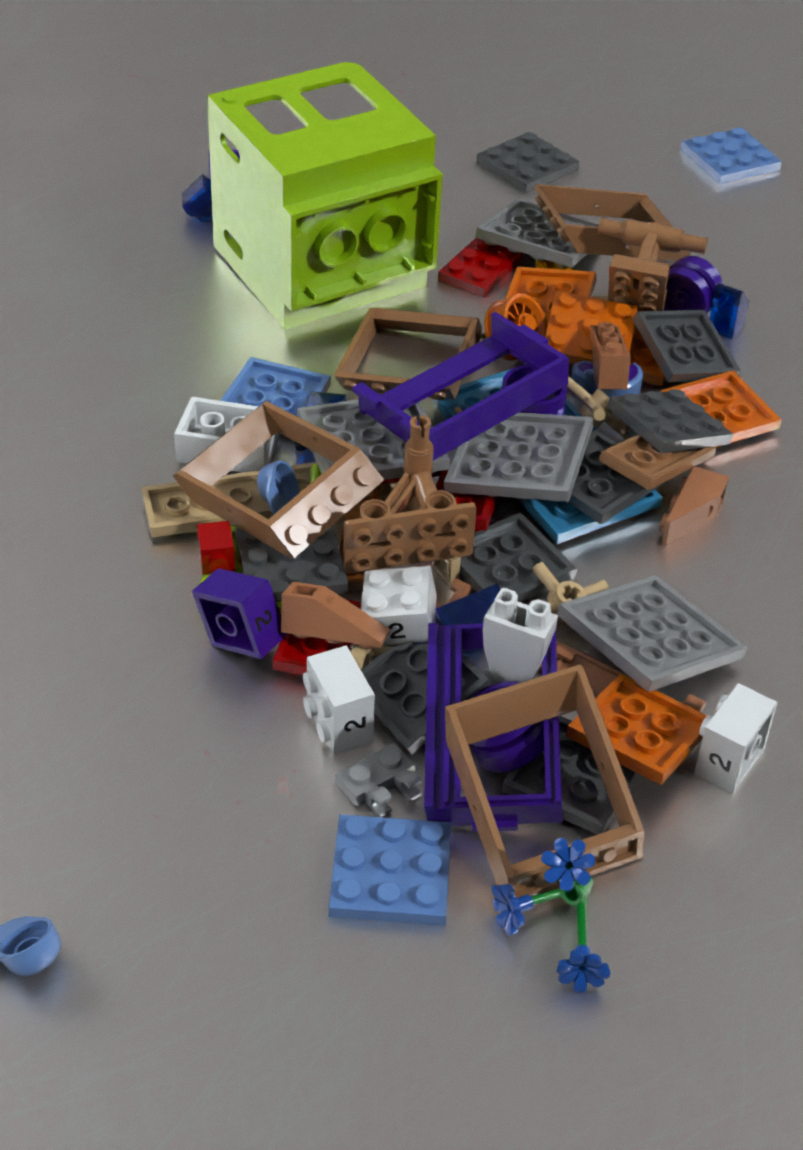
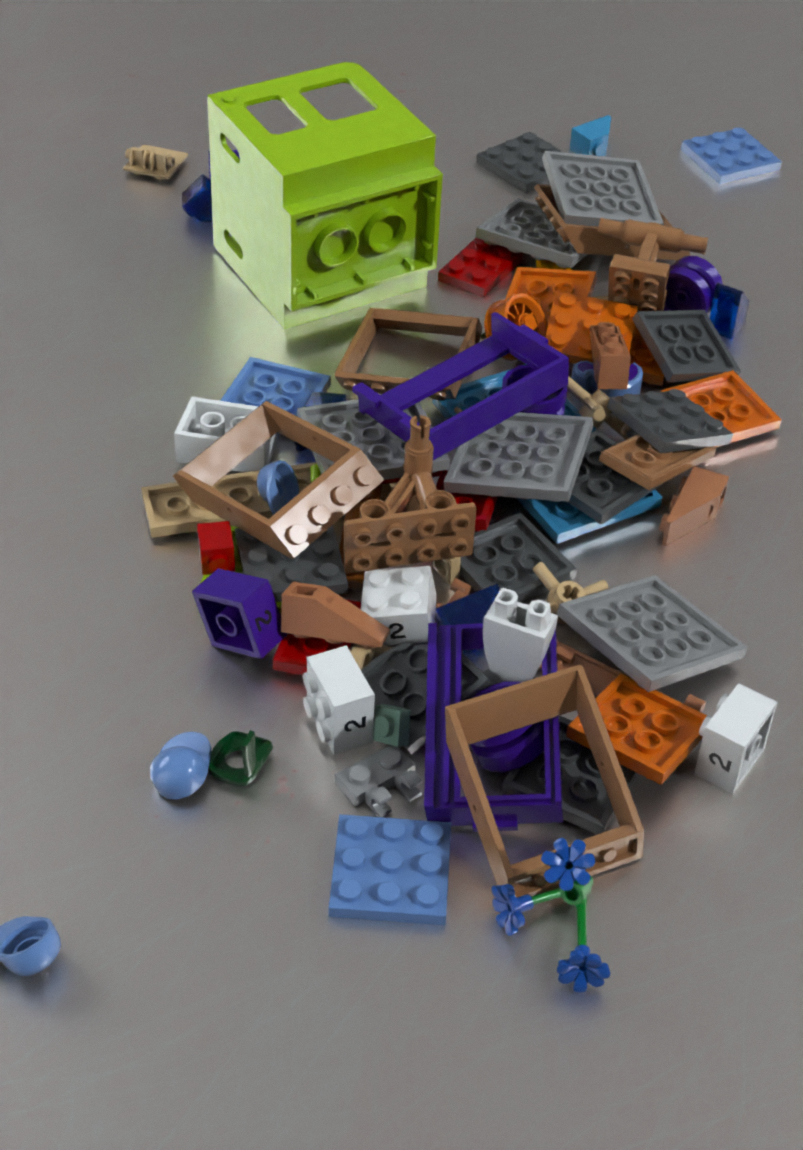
none -> tan hinge [123,144,188,179]
none -> medium blue cap [150,732,212,800]
none -> dark green piece [208,730,273,786]
none -> sand green plate [373,704,411,747]
none -> light grey plate [542,151,664,227]
none -> dark azure slope [570,115,611,156]

